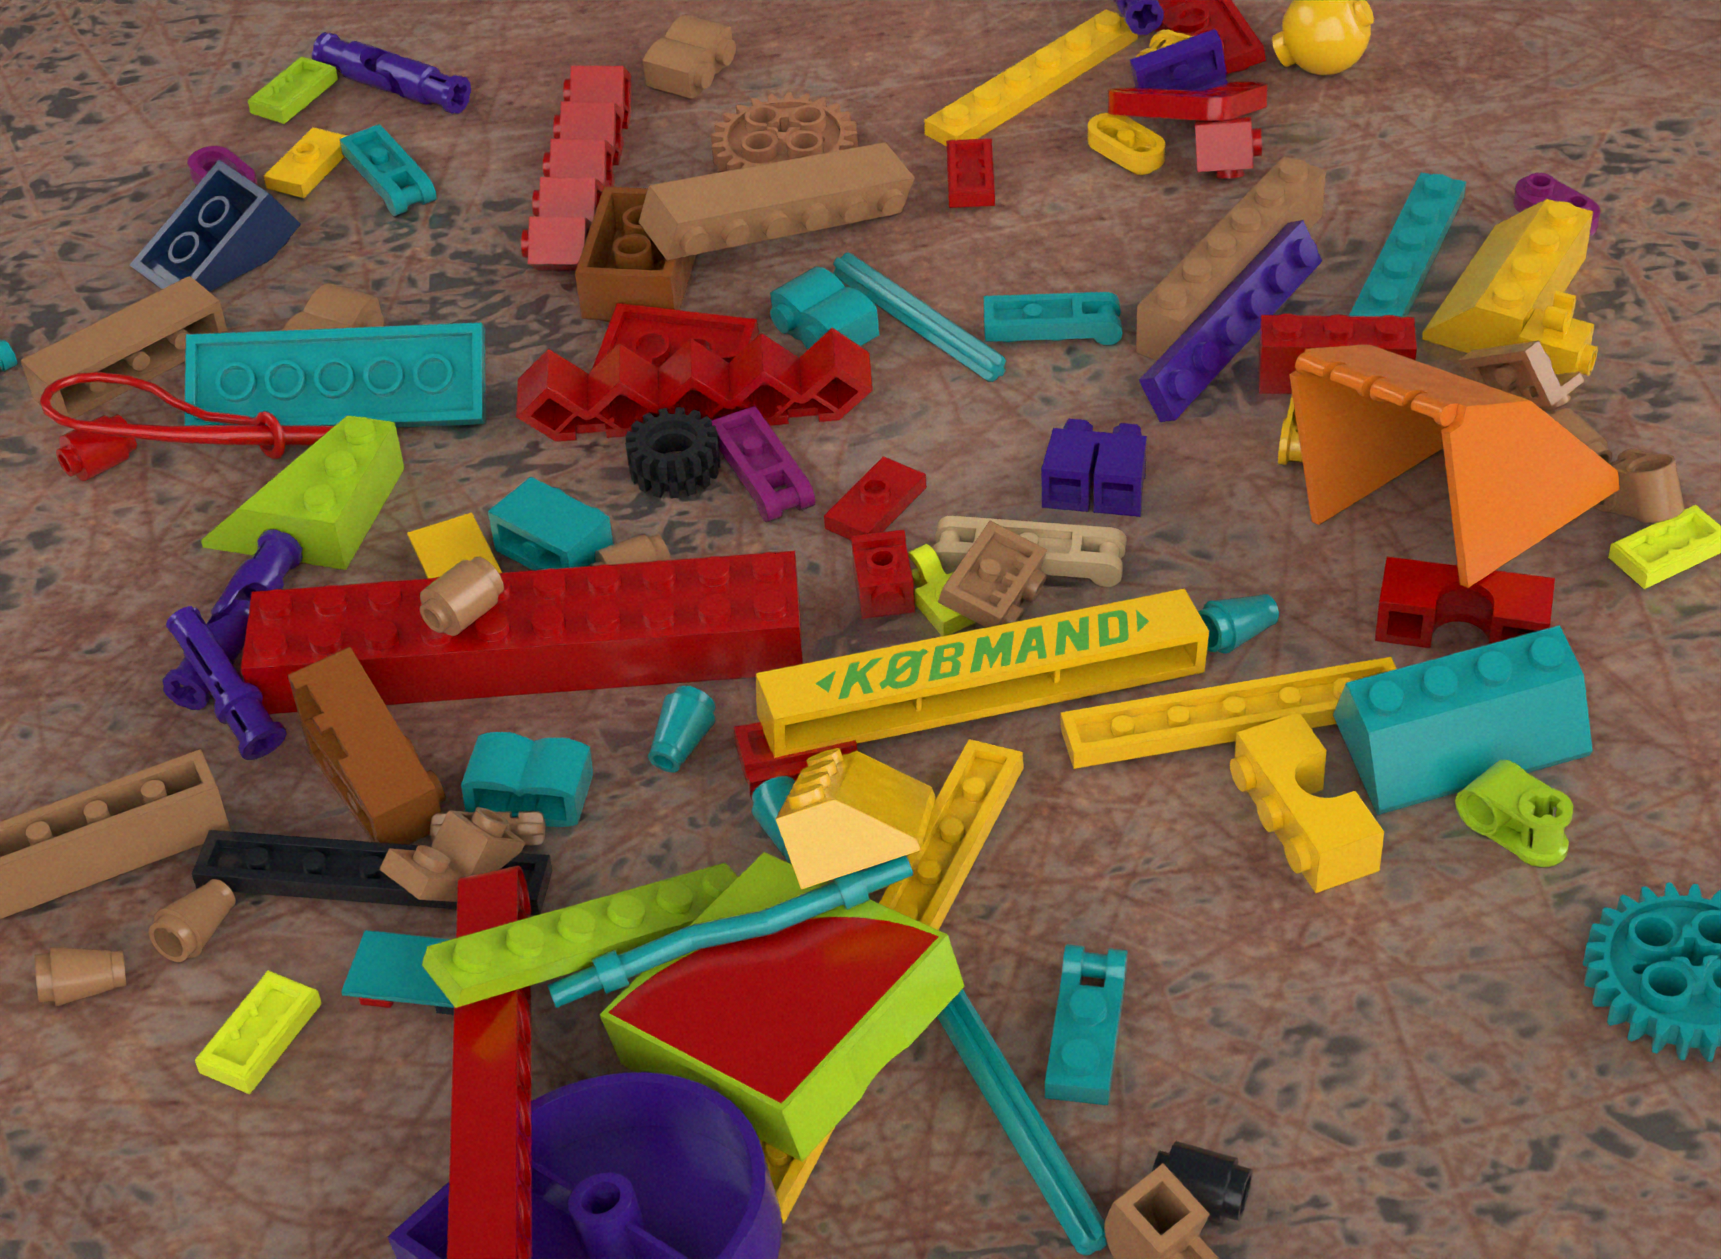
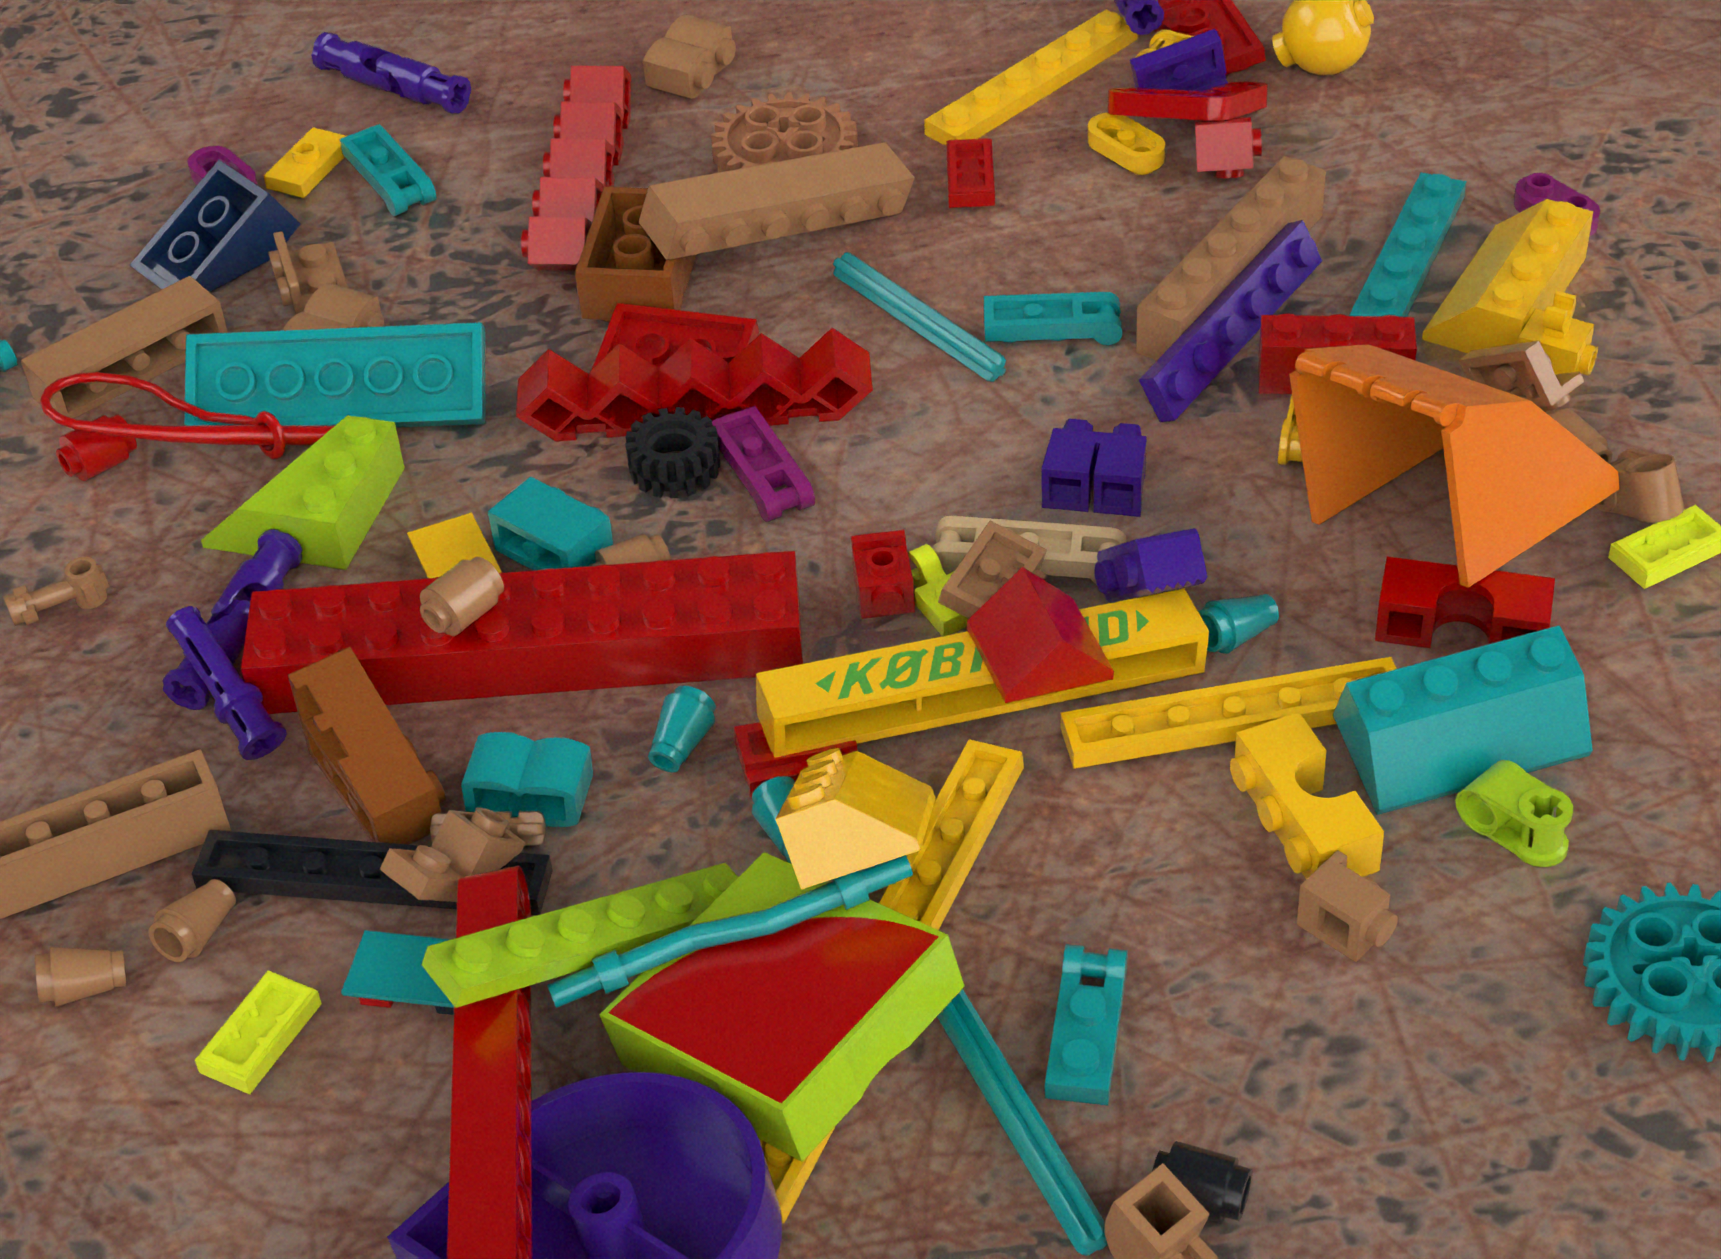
lime plate [247,56,338,124] -> none
teal brick [770,266,880,350] -> none
red plate [824,456,927,540] -> none
none -> medium nougat bar [3,557,109,626]
none -> medium nougat bracket [268,231,348,314]
none -> red slope [967,567,1114,703]
none -> dark purple brick [1094,528,1208,603]
none -> medium nougat brick [1297,850,1398,962]

